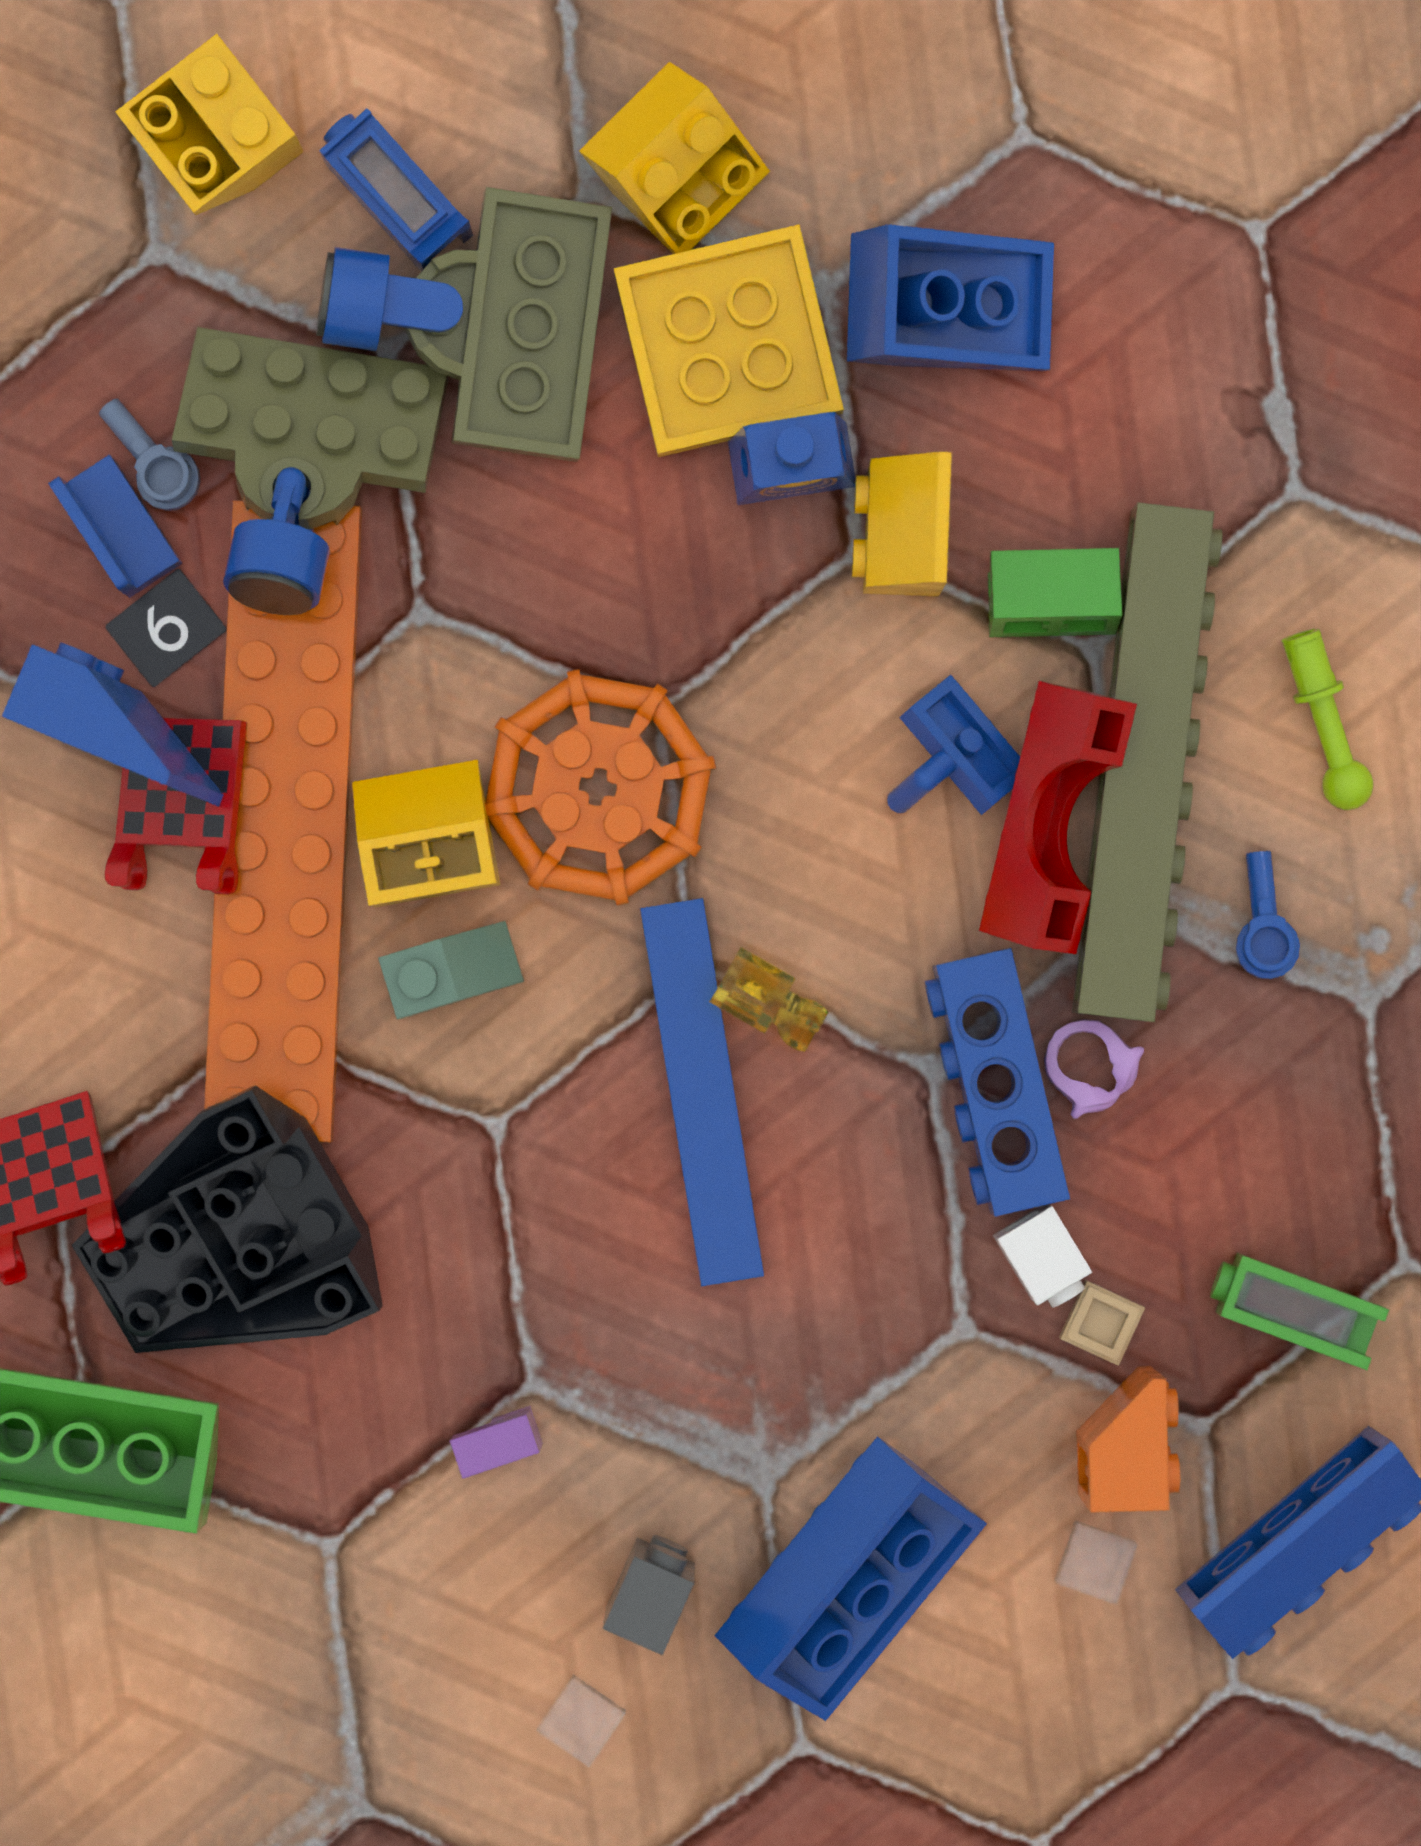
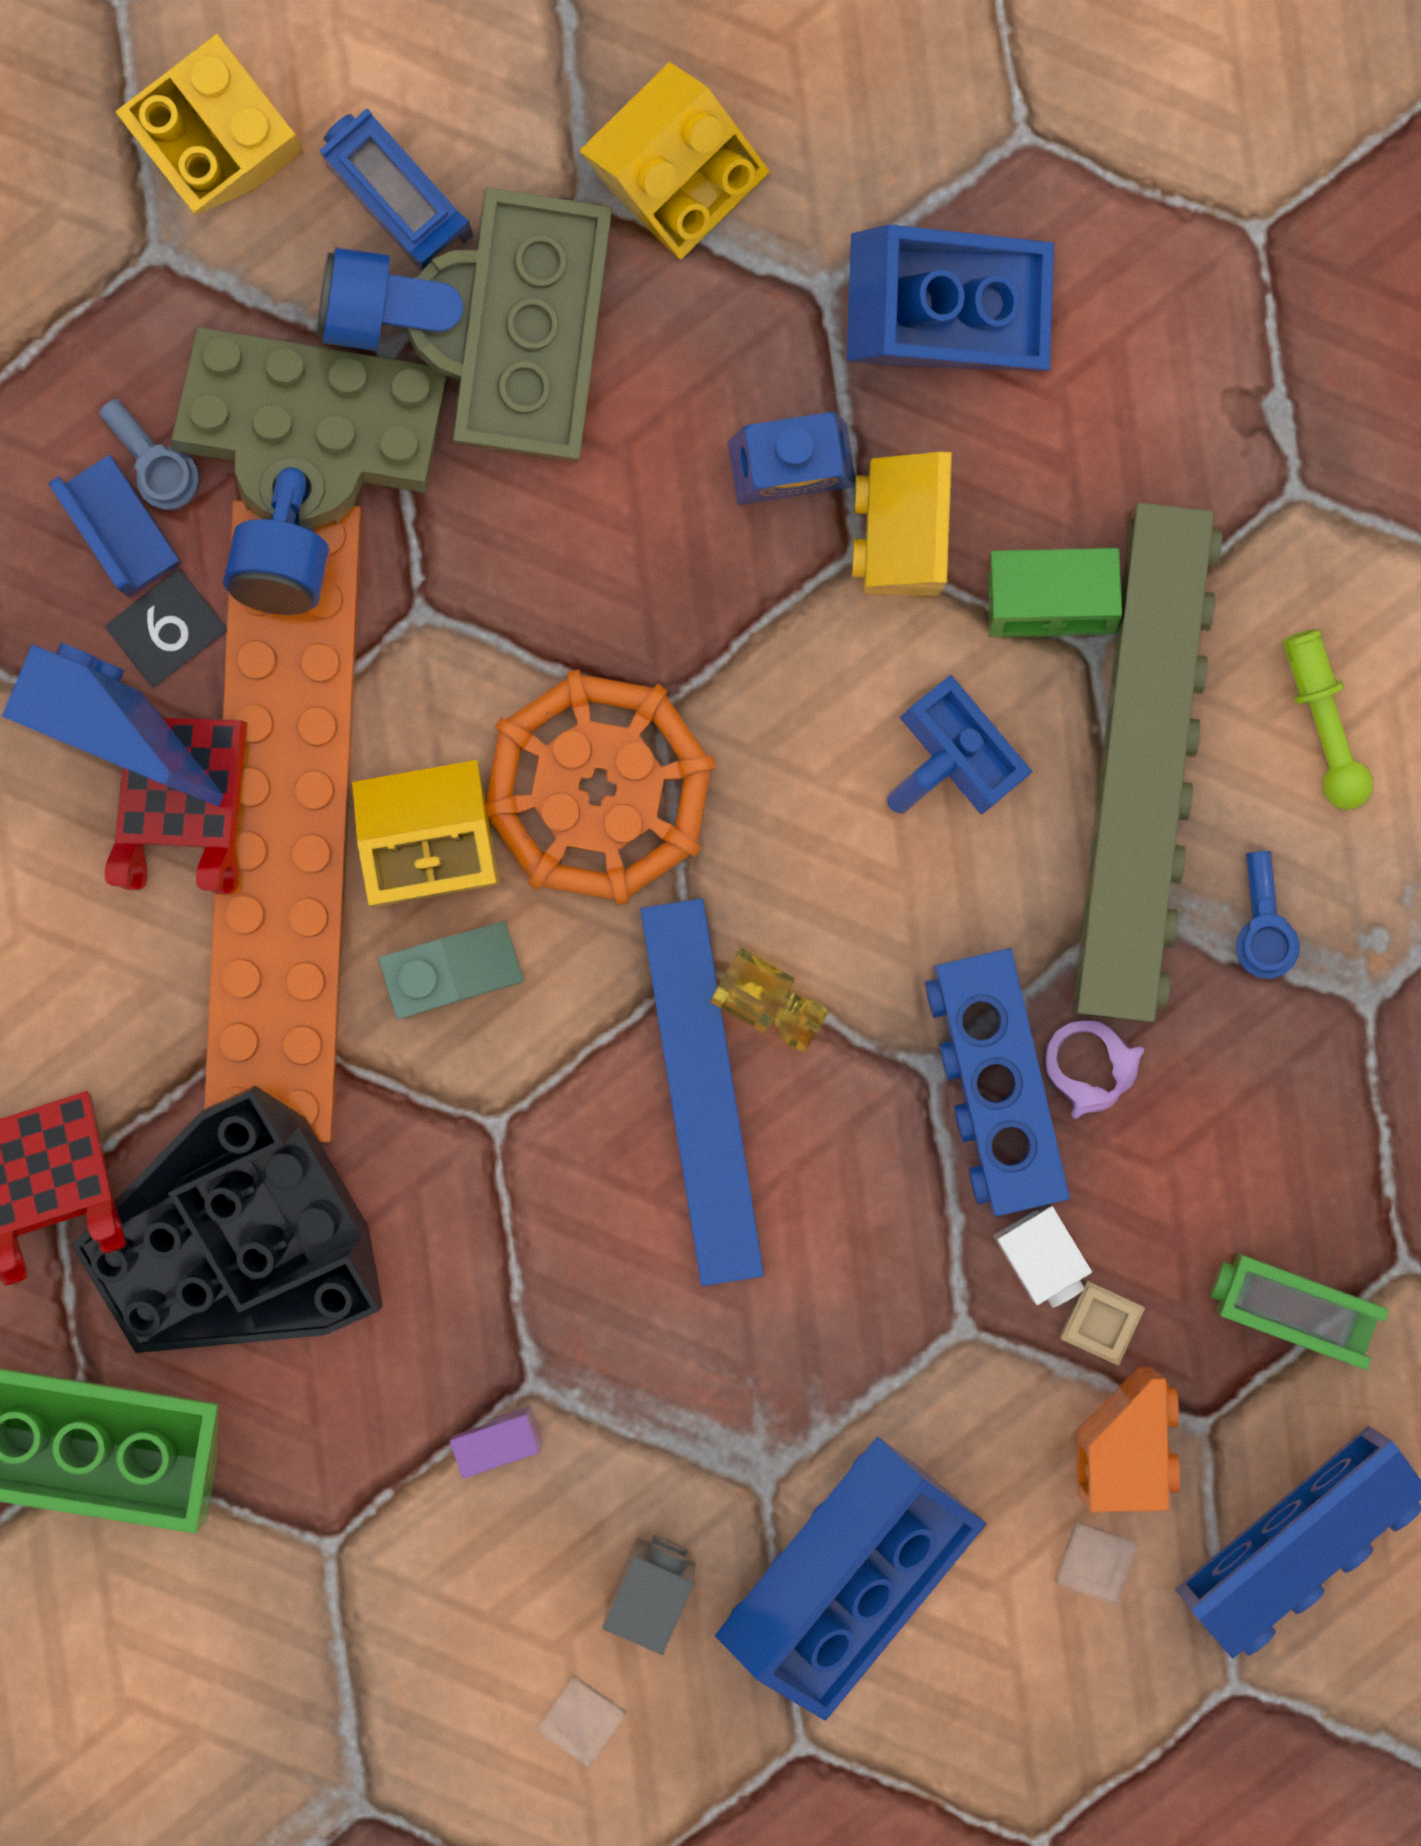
yellow plate [613,224,844,457] -> none
red arch [979,681,1137,954] -> none

